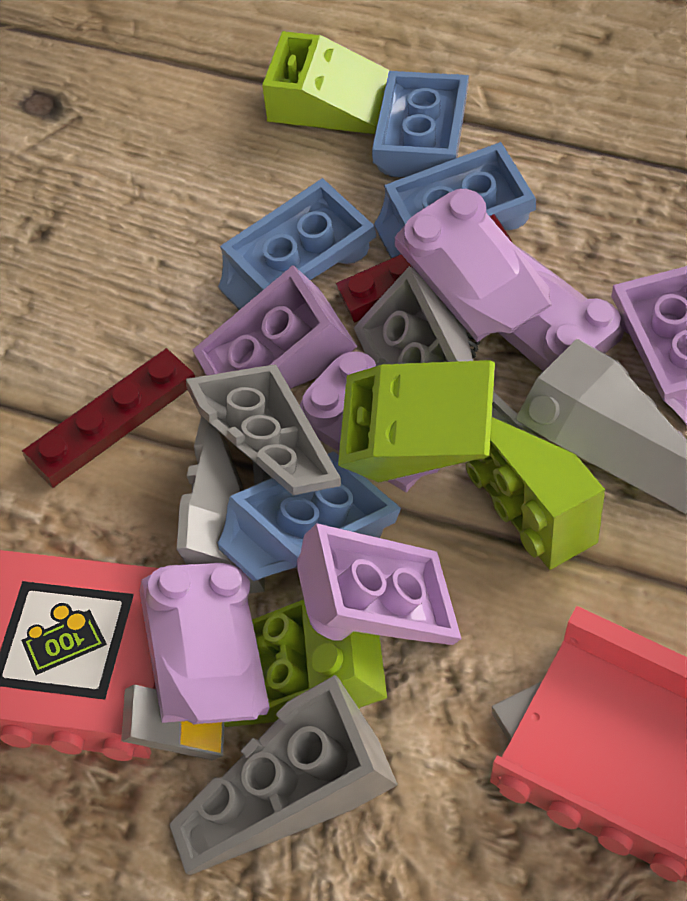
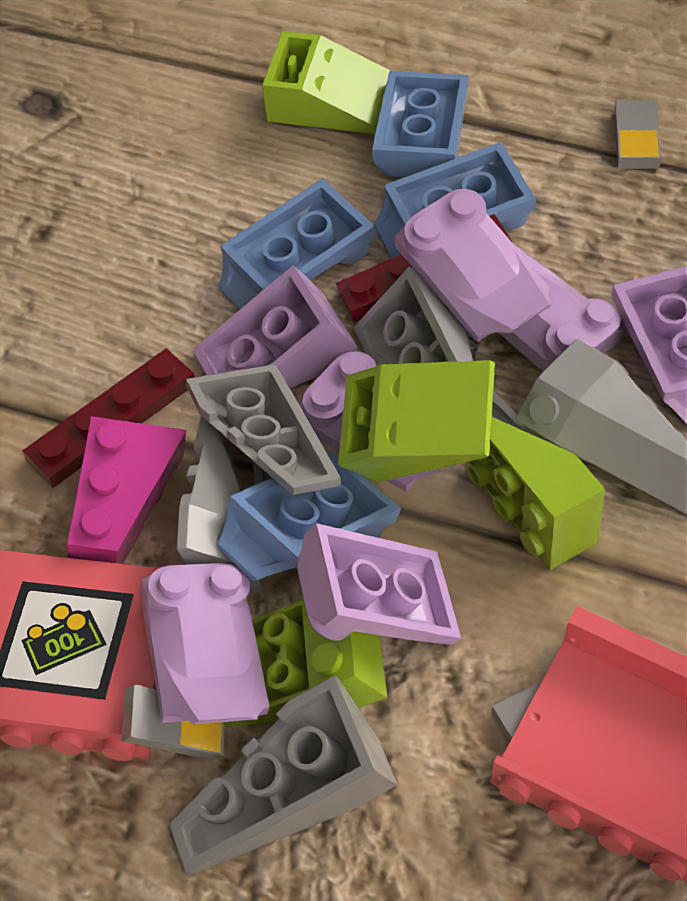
none -> dark pink wedge [67,416,187,564]
none -> light grey tile [615,100,661,169]

